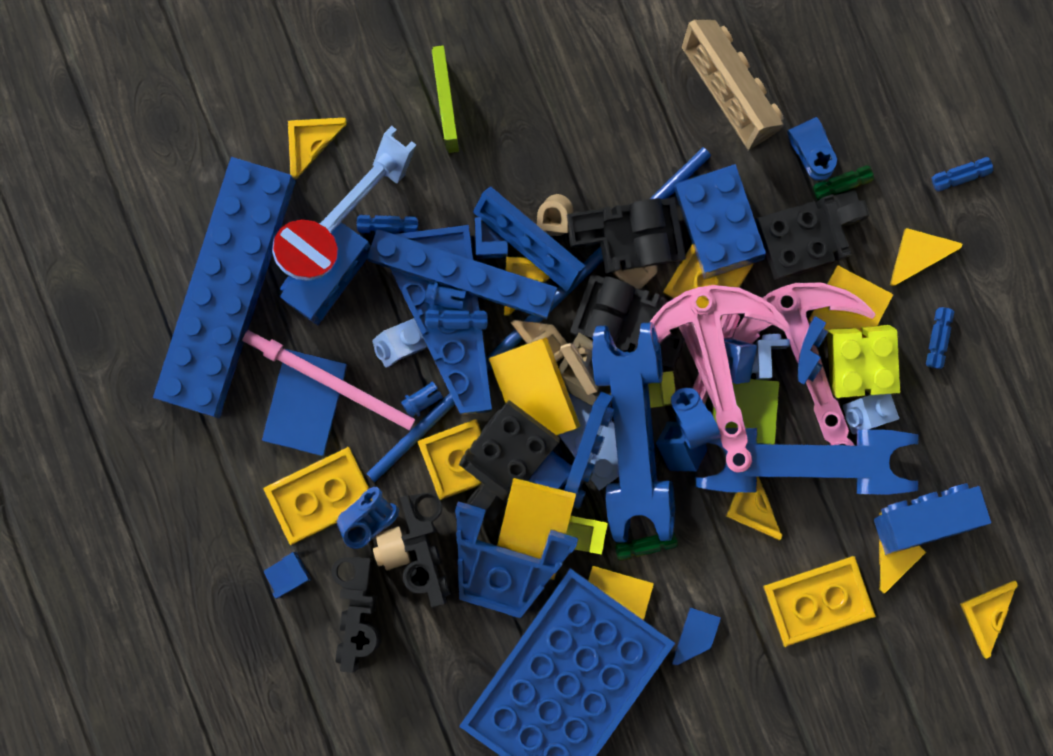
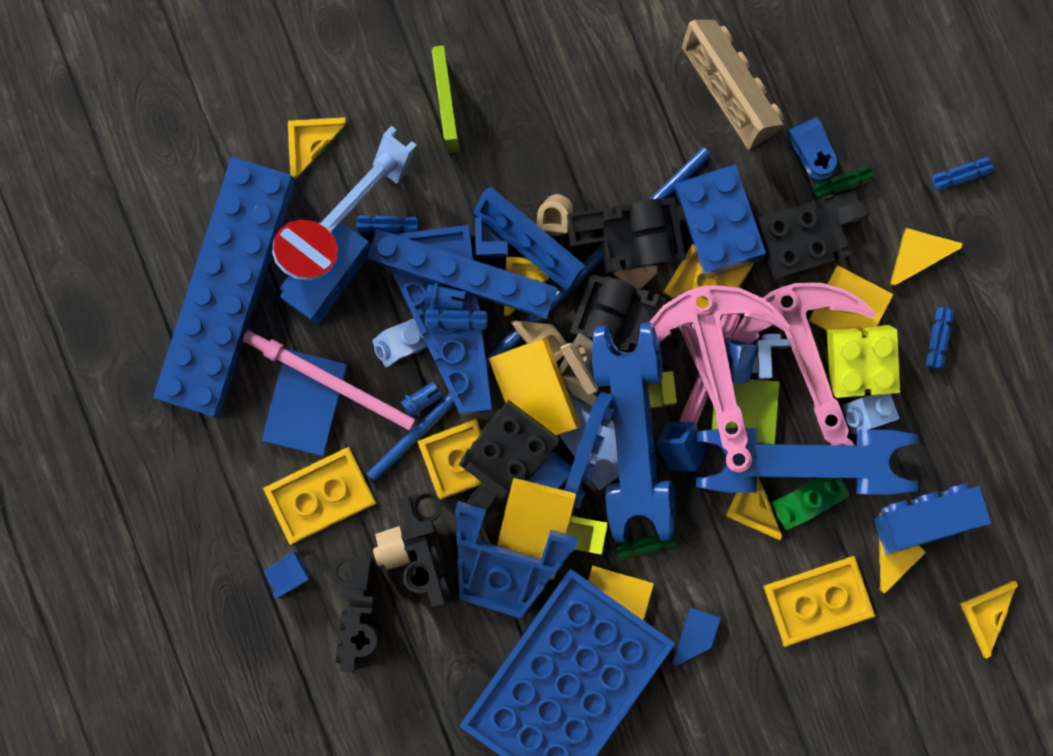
blue piece [337,487,399,549] -> none
blue piece [671,388,721,450] -> none
blue slope [798,316,828,384] -> none
none -> green bracket [771,477,849,531]

